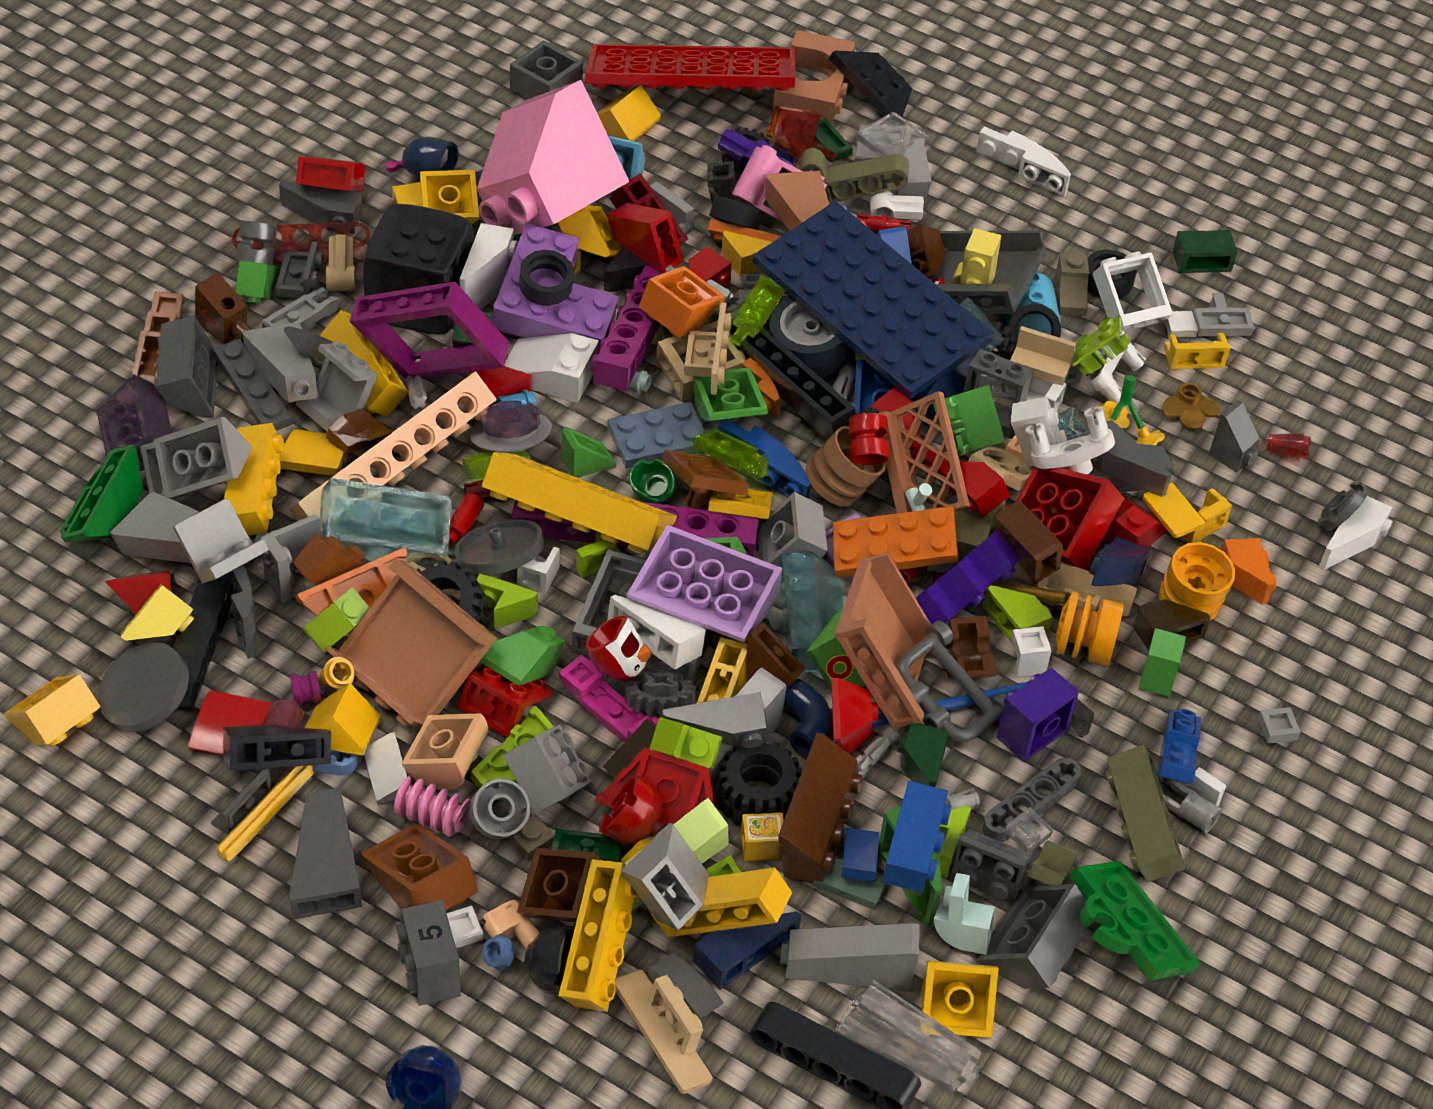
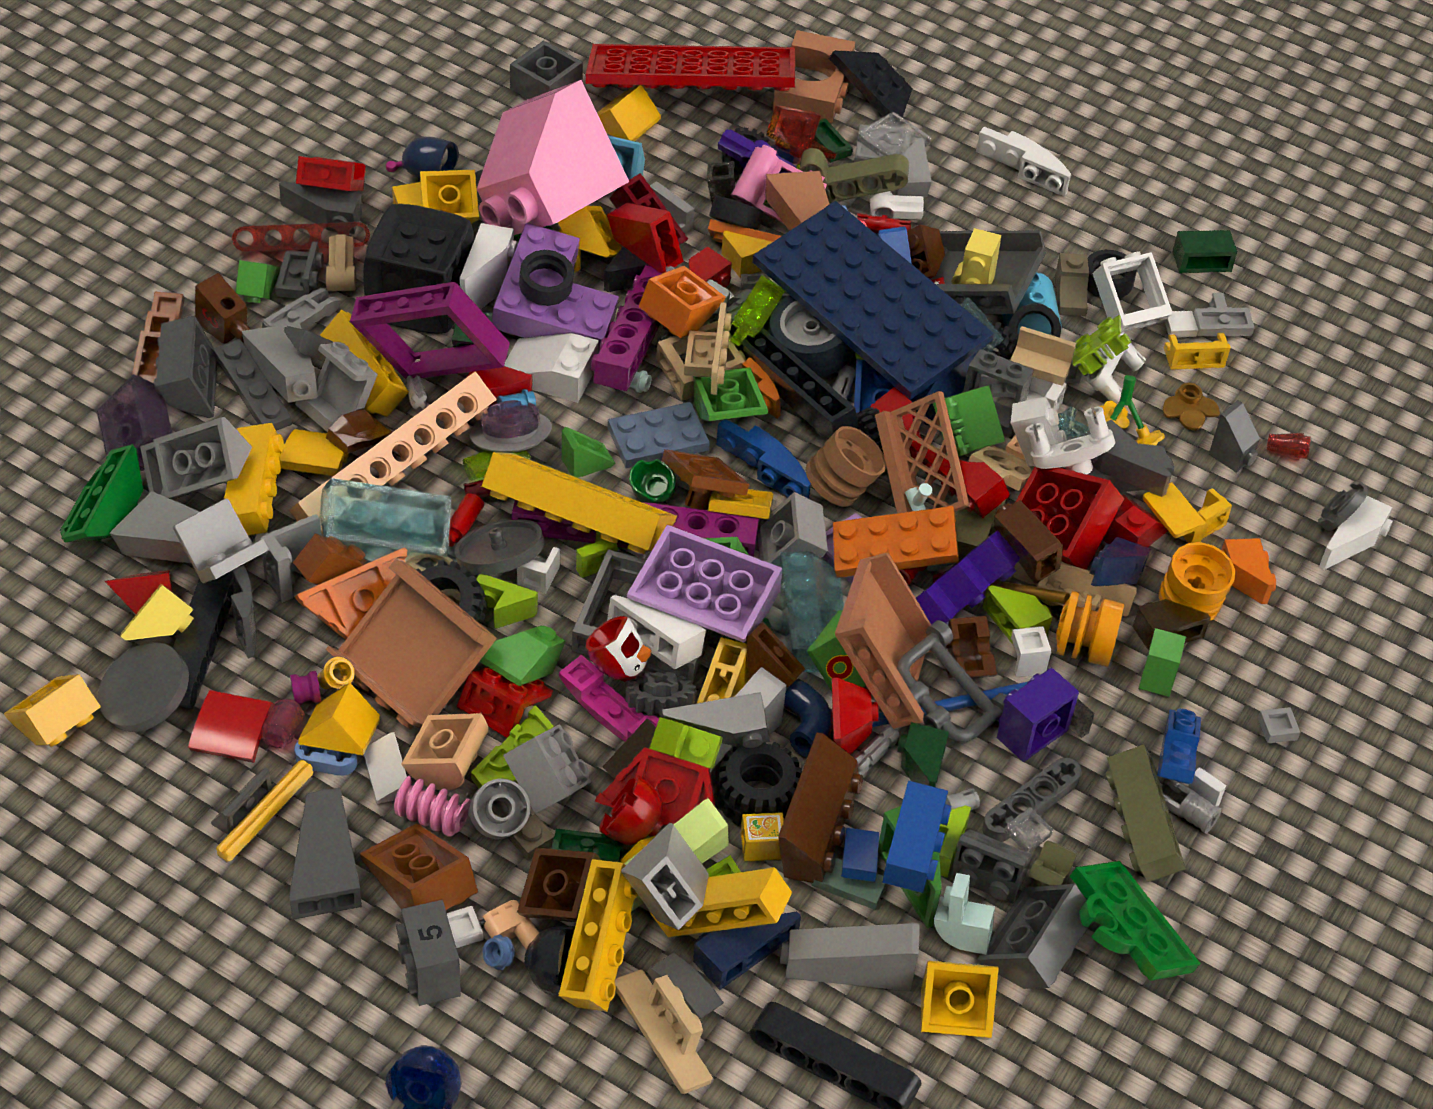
black slope [223,725,331,771] -> none
flat silver wheel [236,220,277,265] -> none
lime slope [302,587,370,653] -> none
clear neon green hinge [693,428,769,479] -> none
clear slope [834,979,982,1092] -> none
red wheel [849,413,889,465] -> none

